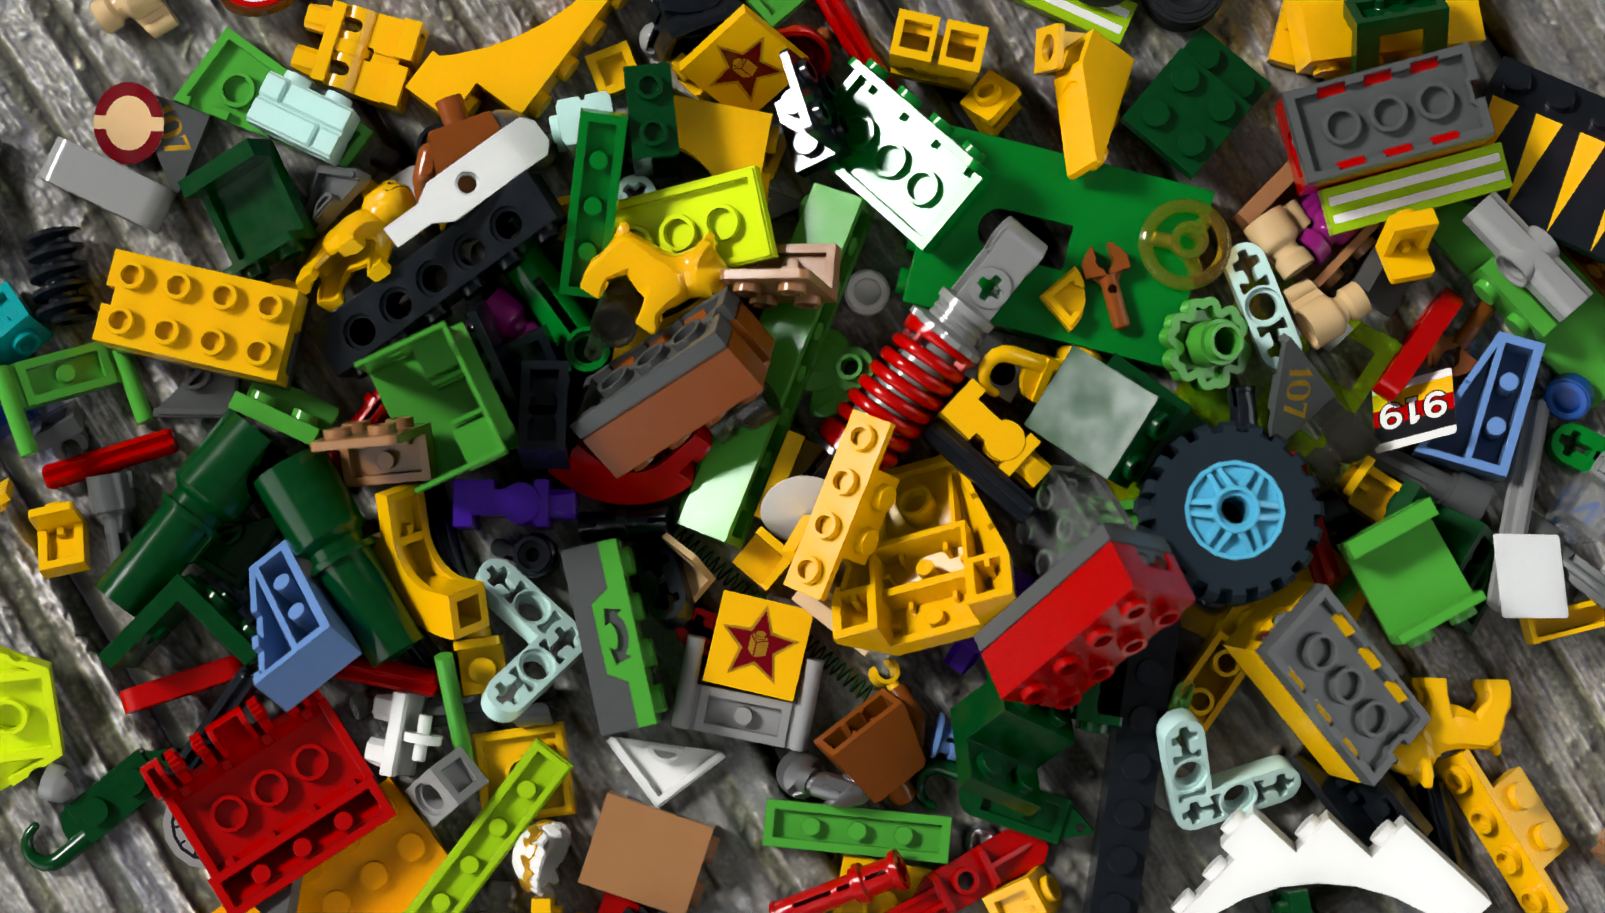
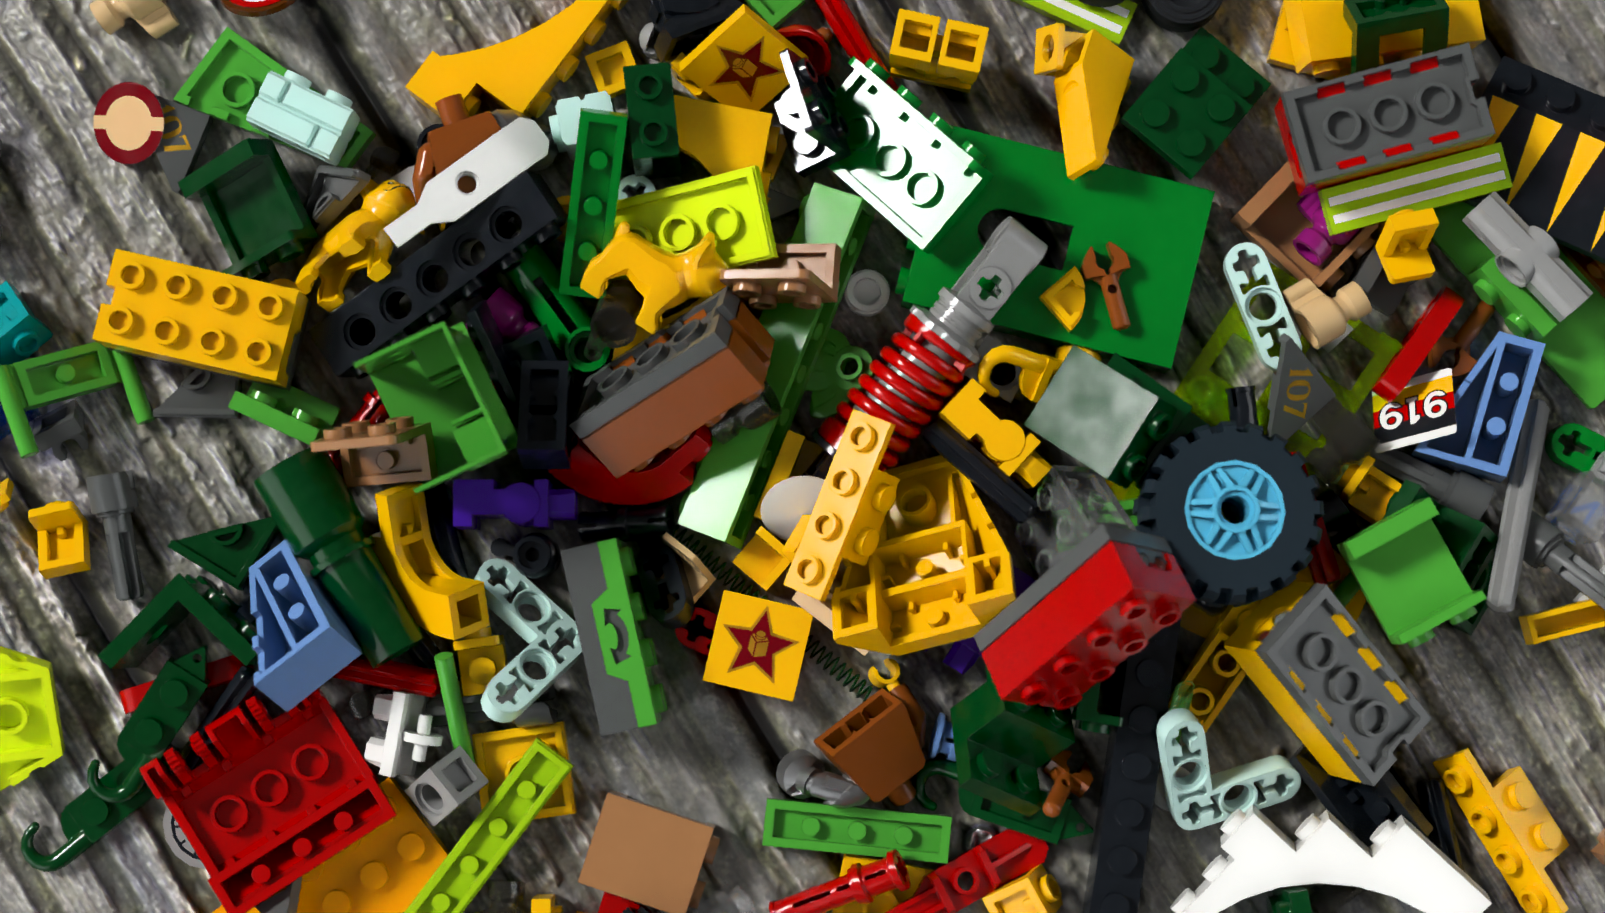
black piece [23,226,97,326] -> none
light grey beam [37,136,177,234] -> none
light grey hinge [38,762,78,803] -> none
red axle [42,428,179,489] -> none
dark green piece [95,408,290,617] -> none
yellow hips [291,0,430,116] -> none
white hair [512,819,572,897] -> none
white tile [606,736,726,808] -> none
light grey plate [671,634,824,752] -> none
yellow bracket [960,70,1022,136] -> none
clear yellow piece [1139,199,1232,290] -> none
bright green plant [1159,296,1251,391] -> none
tan piece [1243,198,1315,281] -> none
yellow animal [1389,677,1511,789] -> none
white sticker [1493,533,1569,618] -> none
blue tile [1544,373,1595,421] -> none
none -> dark green plate [87,645,211,803]
none -> dark orange bar [1042,751,1093,817]

